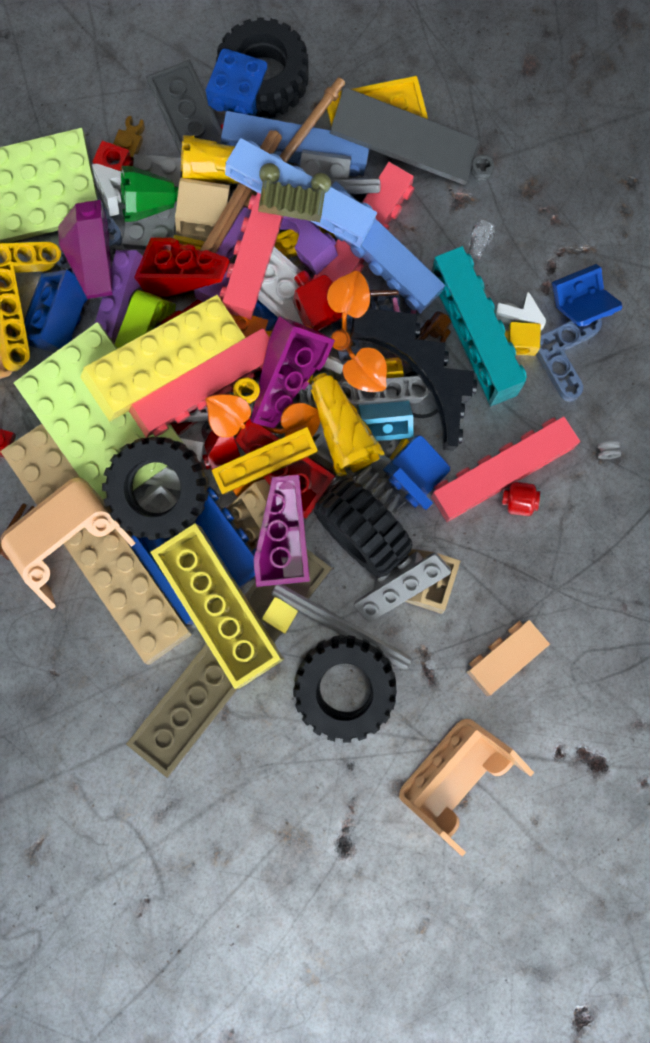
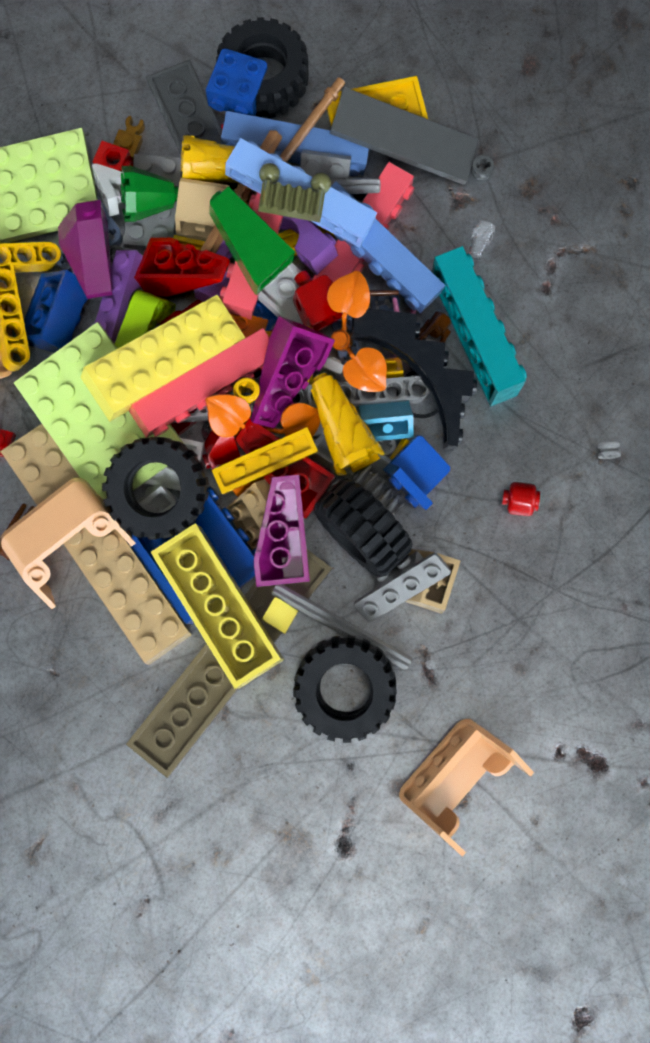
coral brick [431,416,580,522] -> none
light nougat brick [466,620,550,696] -> none
white slope [495,292,546,333] -> none
yellow brick [505,322,541,356] -> none
sand blue beam [536,318,602,402] -> none
blue bracket [552,264,623,326] -> none
none -> green slope [209,186,295,295]

